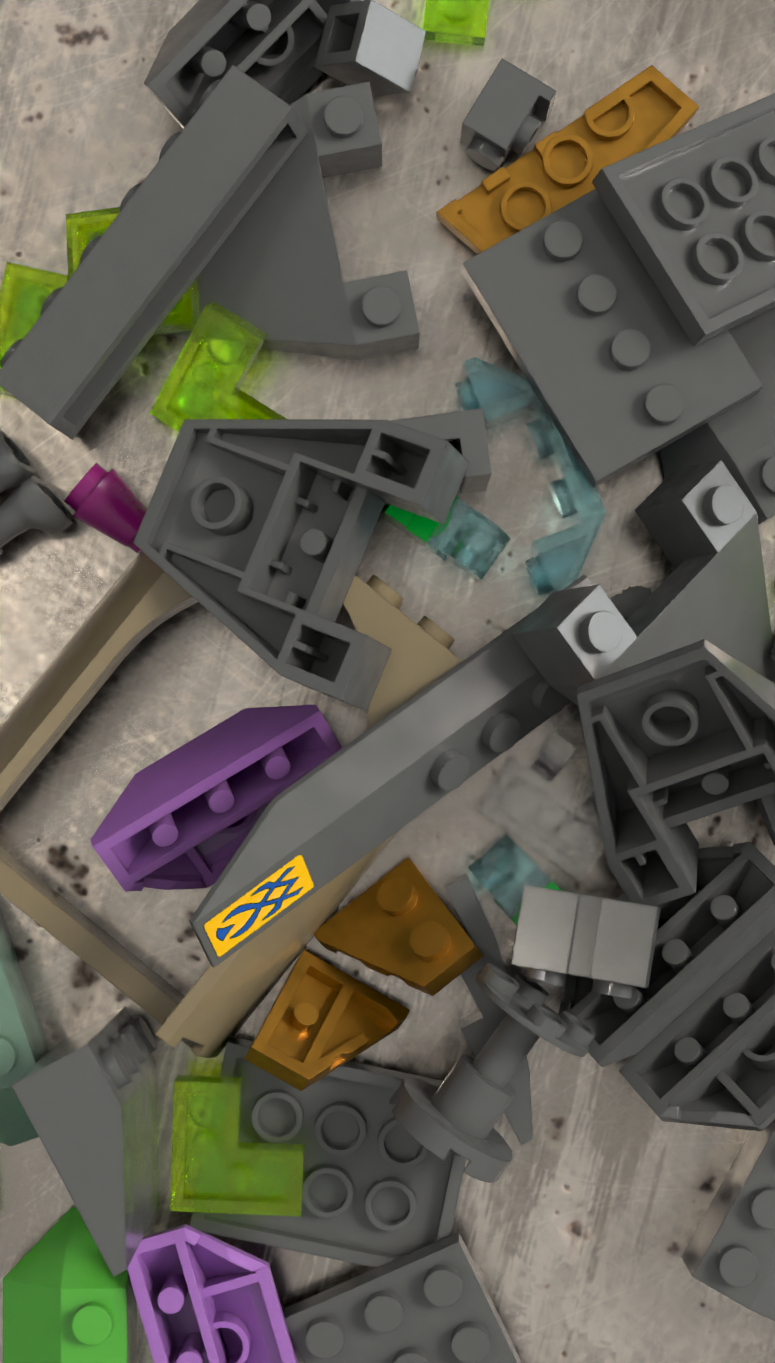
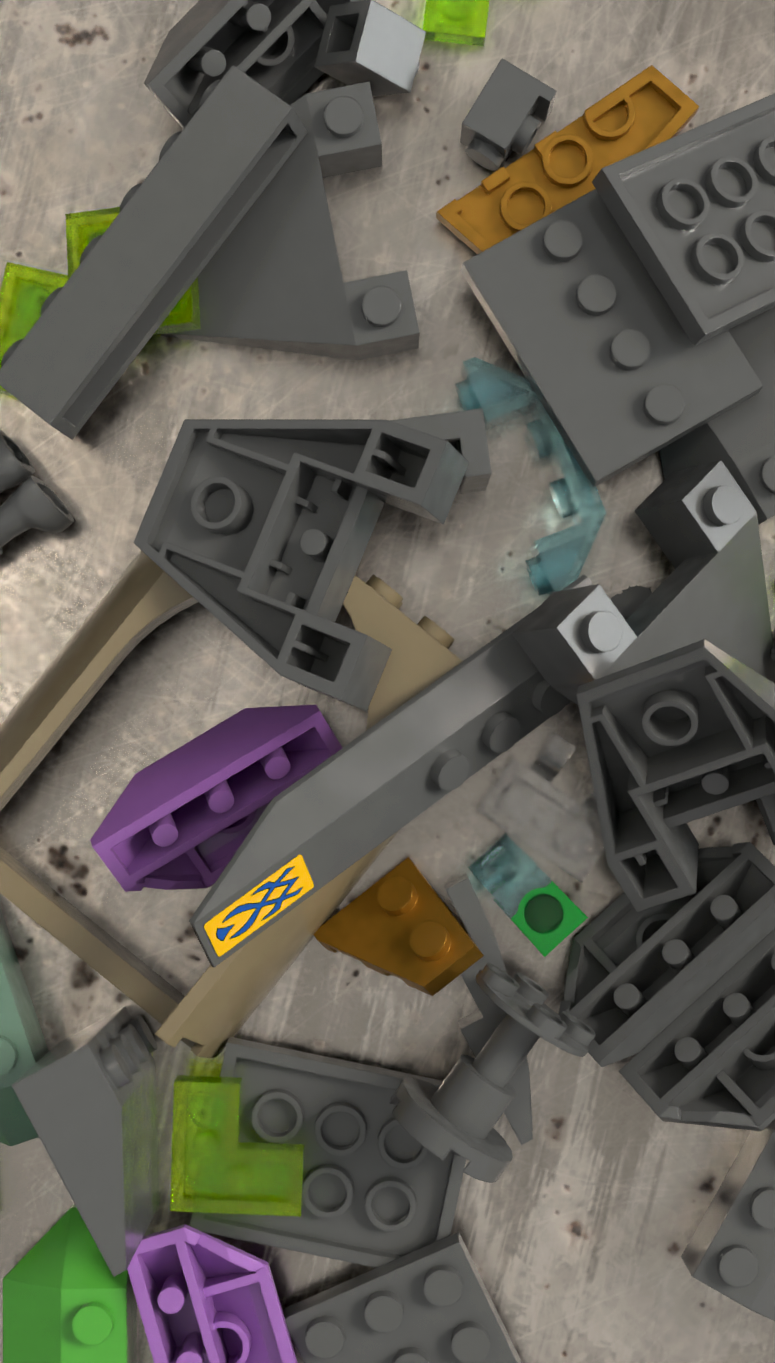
magenta cone [64,463,147,553] -> none
clear neon green plate [149,301,286,432] -> none
pearl gold wing [244,950,410,1091] -> none
clear light blue leg [384,496,510,581] -> none
piece [511,885,661,999] -> none

